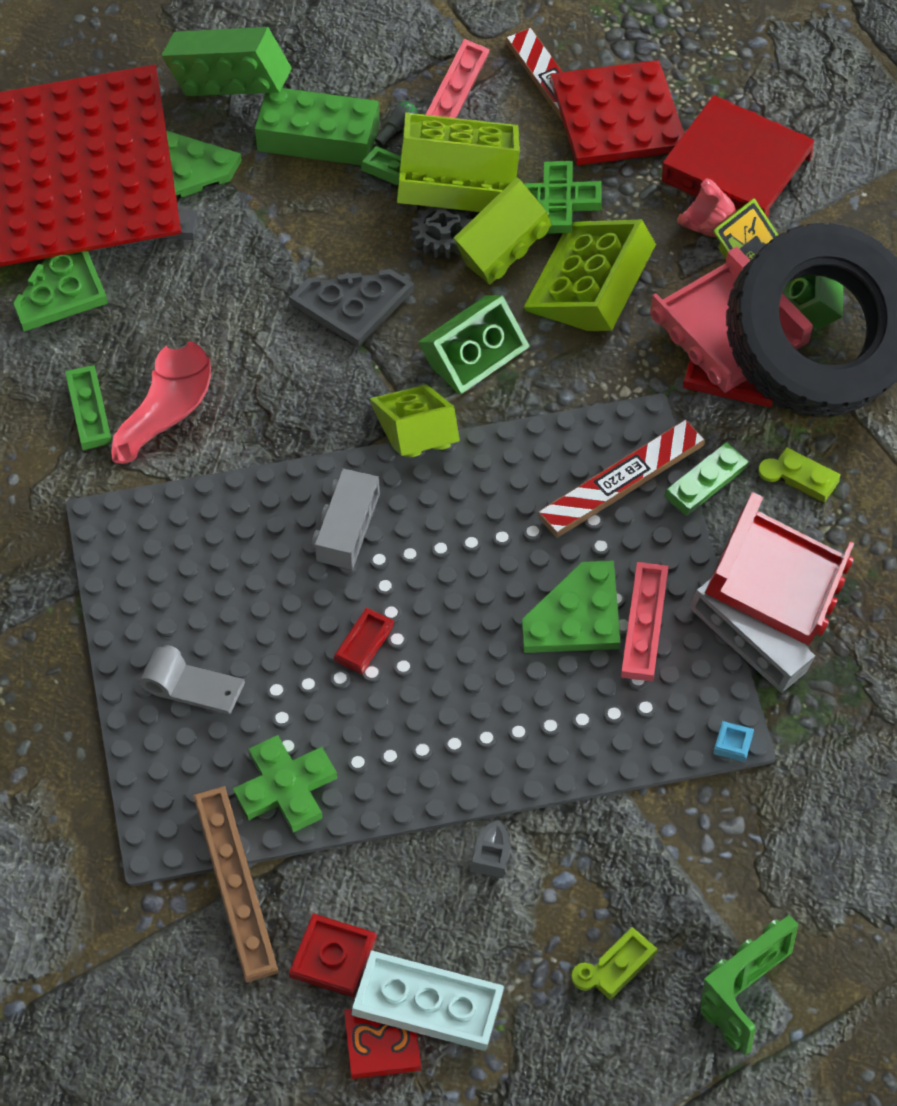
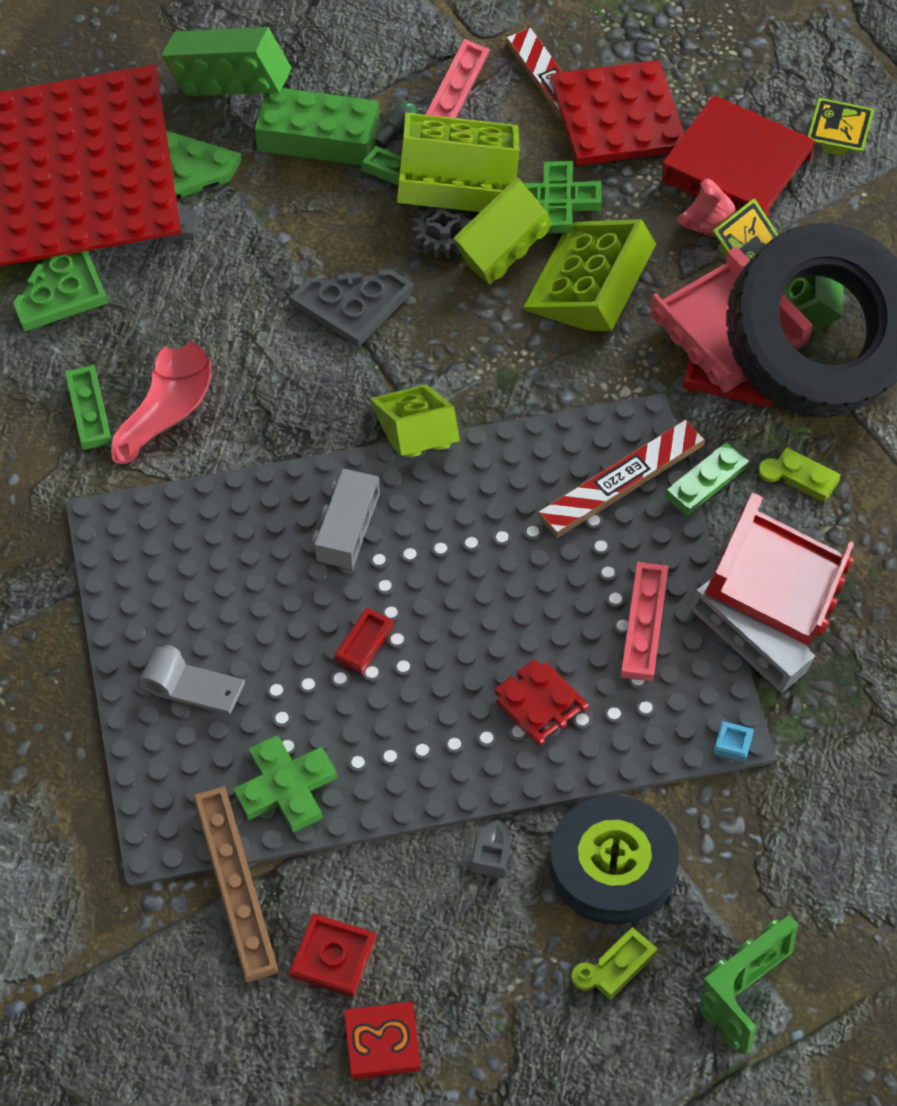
light aqua plate [352,950,504,1051] -> none
bright green slope [418,295,530,394] -> none
bright green plate [522,560,621,653] -> none
none -> red plate [494,659,589,746]
none -> black wheel [550,795,679,924]
none -> piece [808,98,875,156]

